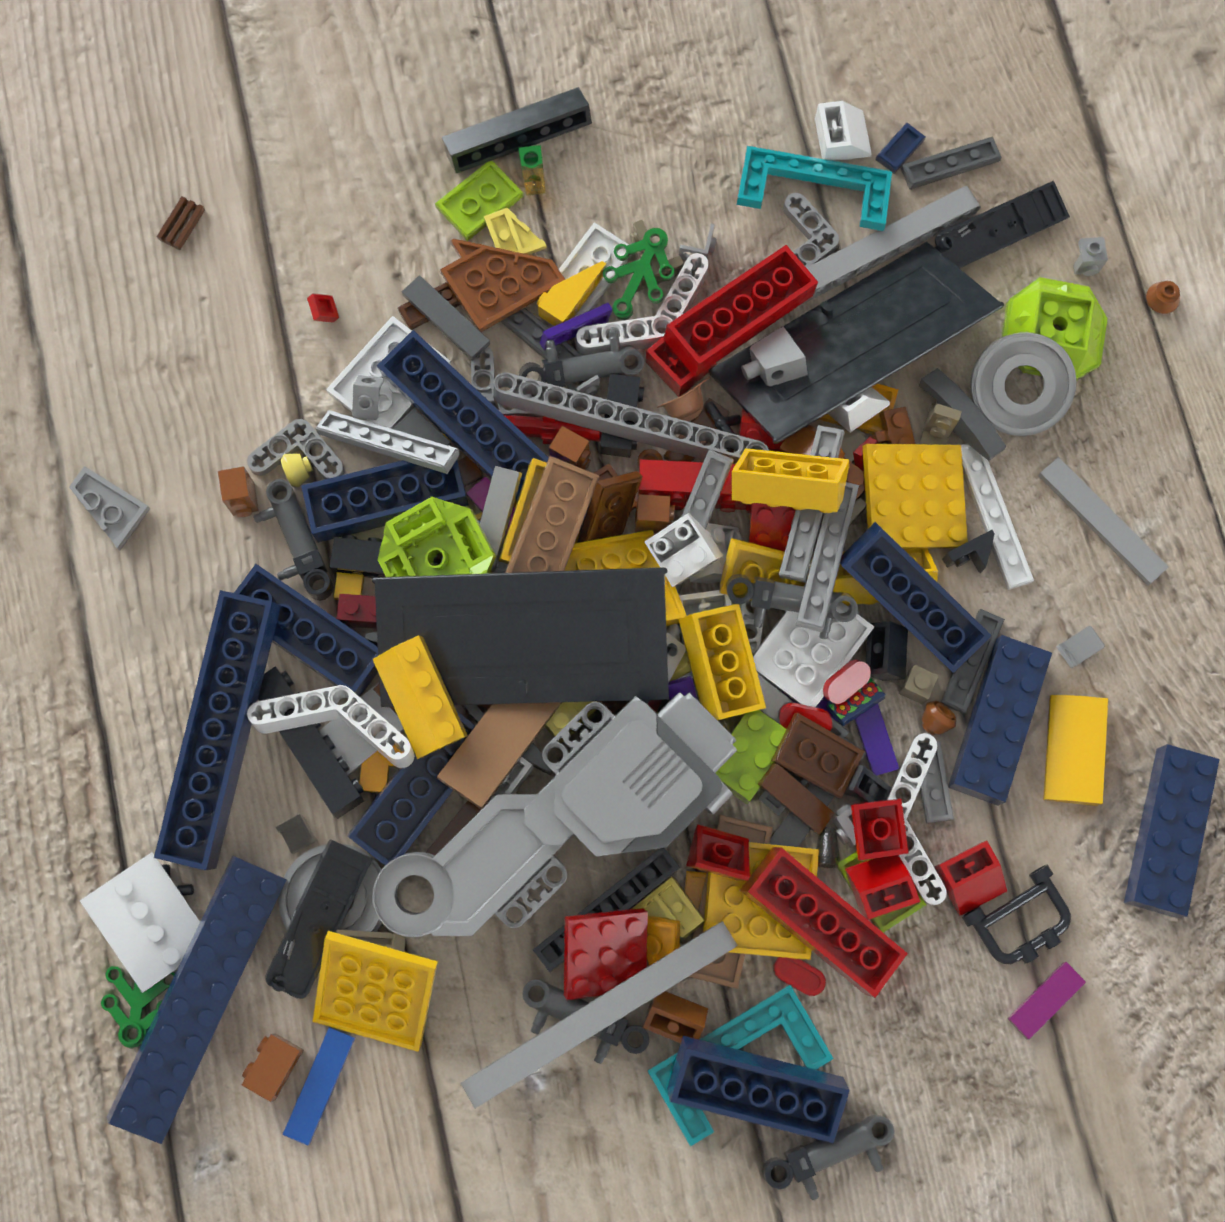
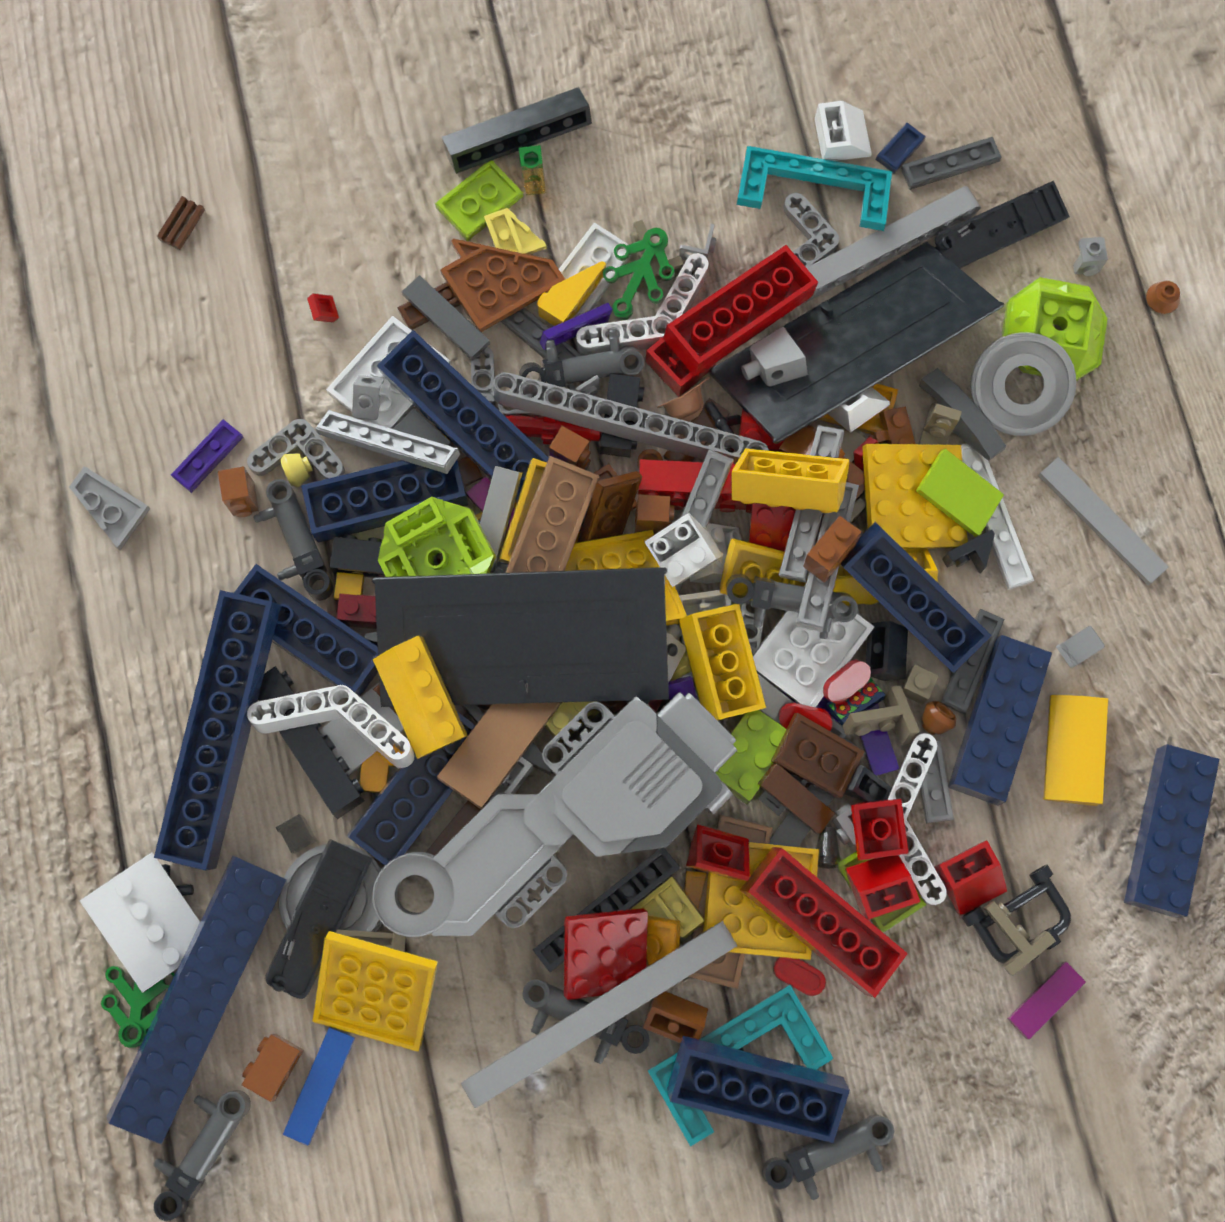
none -> dark grey piece [153,1090,251,1221]
none -> dark purple tile [171,419,244,493]
none -> dark orange brick [803,516,862,583]
none -> dark tan bracket [842,685,920,746]
none -> lime tile [916,449,1004,537]
none -> dark tan bracket [983,901,1056,976]

